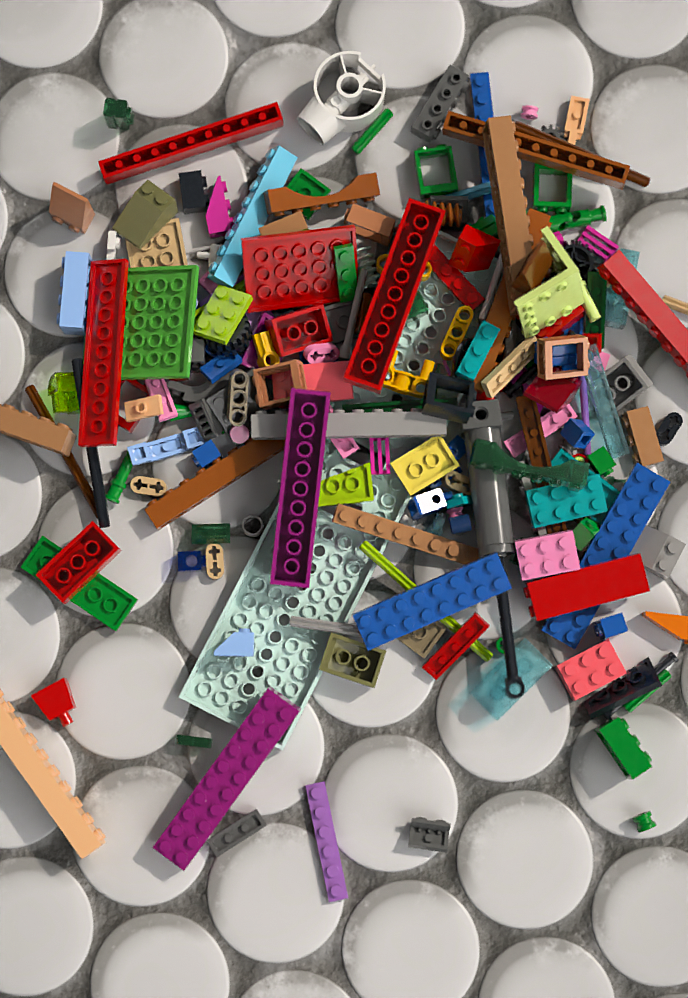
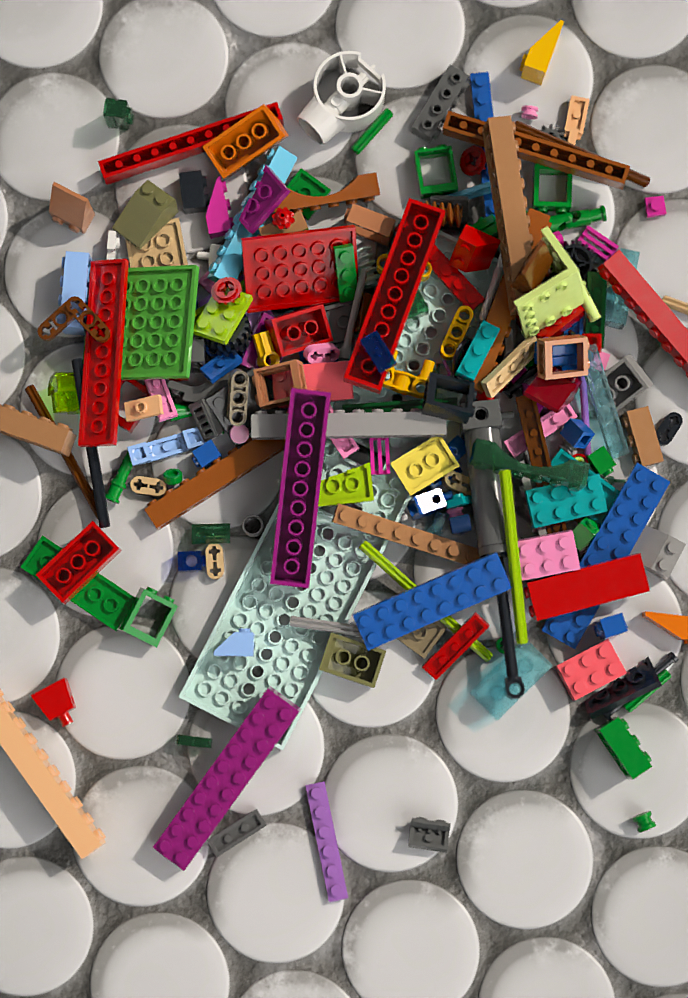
none -> reddish brown beam [37,296,111,343]
none -> window [119,586,178,648]
none -> green tile [163,469,183,485]
none -> orange slope [203,104,289,179]
none -> red gear [211,277,242,305]
none -> magenta wing [239,165,291,234]
none -> red plant [272,207,295,230]
none -> clear blue plate [360,330,397,374]
none -> red gear [460,146,487,177]
none -> lime axle [499,470,528,644]
none -> yellow slope [519,20,564,85]
none -> dark pink plate [644,195,666,218]

